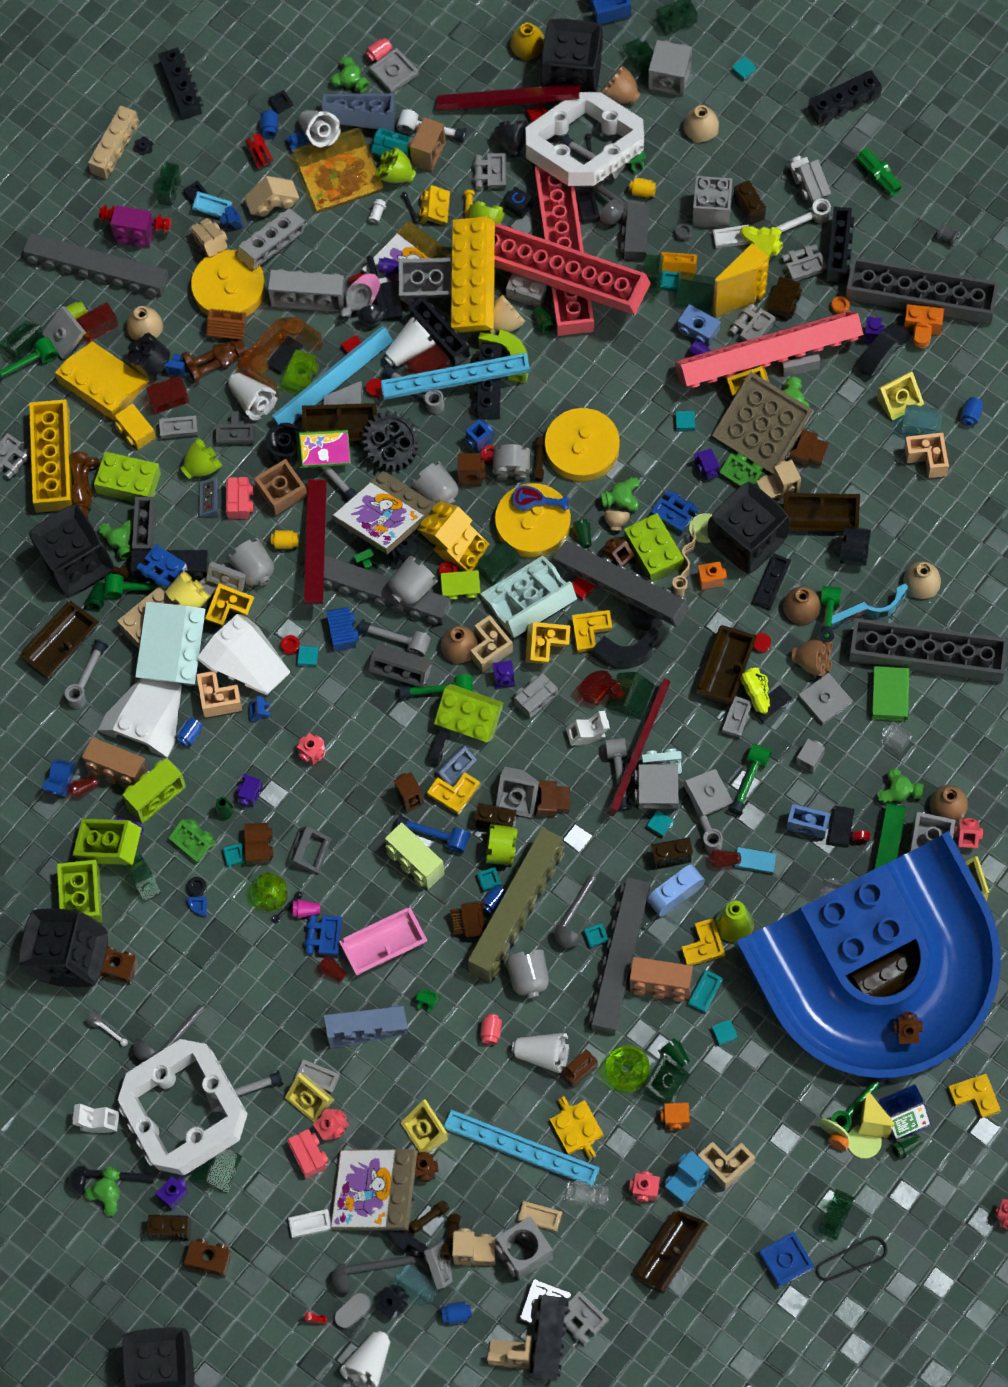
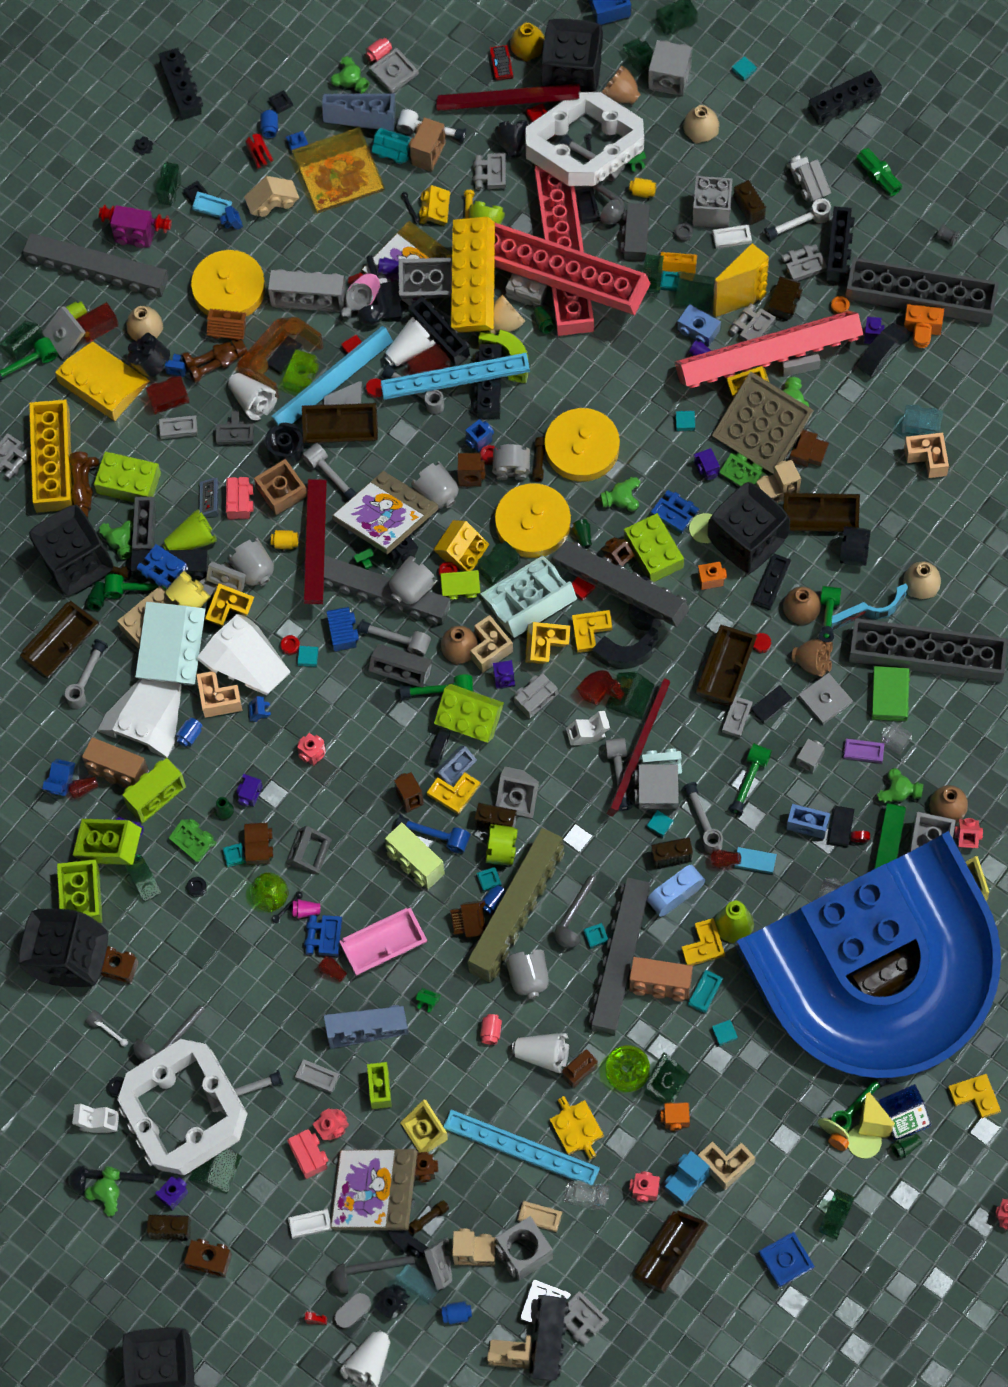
tan brick [88,105,139,180] -> none
yellow brick [115,403,156,450] -> none
lime piece [181,437,223,479] -> none
blue tile [187,897,207,917] -> none
tan brick [190,218,228,257] -> none
light grey brick [237,208,305,270] -> none
light yellow slope [285,1073,335,1122] -> none
piece [296,429,351,468] -> none
white cone [299,110,340,147] -> none
black gear [360,411,420,472] -> none
white pin [368,199,386,224] -> none
lime piece [375,147,416,183] -> none
yellow brick [417,500,473,550] -> none
dark brown bar [440,1214,461,1261] -> none
black brick [504,186,533,219] -> none
blue piece [513,485,569,511] -> none
reddish brown piece [536,781,570,817] -> none
tan brick [604,511,630,531] -> none
dark green cone [662,1038,690,1068] -> none
tan flag [672,525,696,597] -> none
light grey plate [683,769,733,817] -> none
neon yellow rock [739,226,783,259] -> none
neon yellow rock [740,668,770,714] -> none
black piece [816,1236,888,1281] -> none
light yellow slope [877,371,924,421] -> none
reddish brown brick [893,1012,923,1044] -> none
blue brick [960,397,983,426] -> none
none -> black tile [108,1077,124,1098]
none -> lime cone [163,509,217,550]
none -> lime brick [367,1062,392,1109]
none -> tile [490,45,513,81]
none -> medium lavender tile [844,739,885,764]

